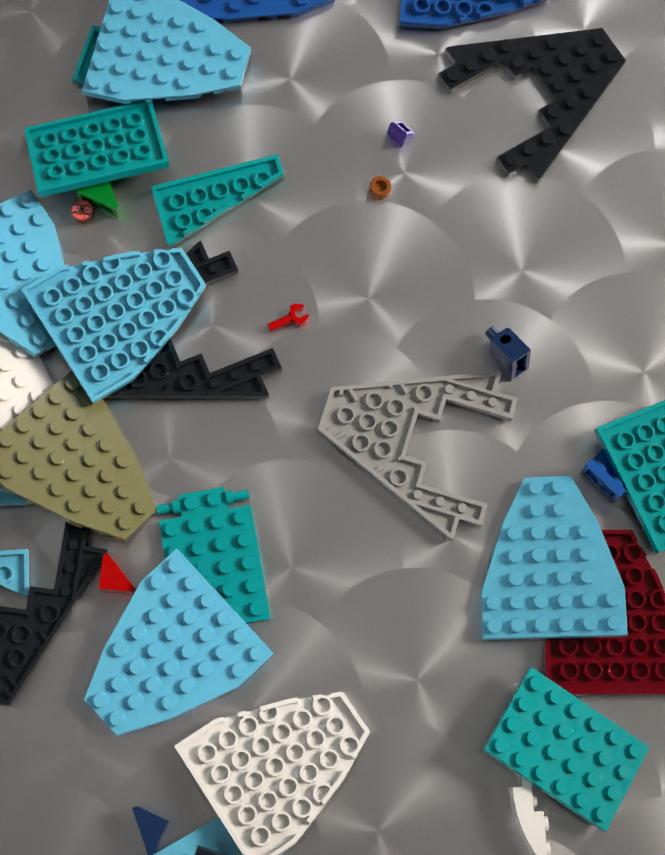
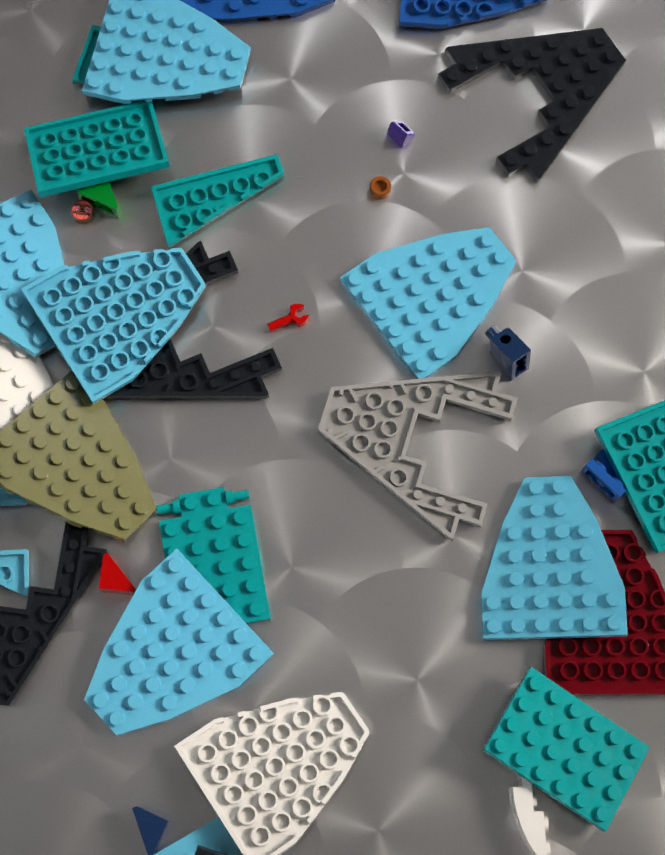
none -> medium azure wing [340,227,516,379]

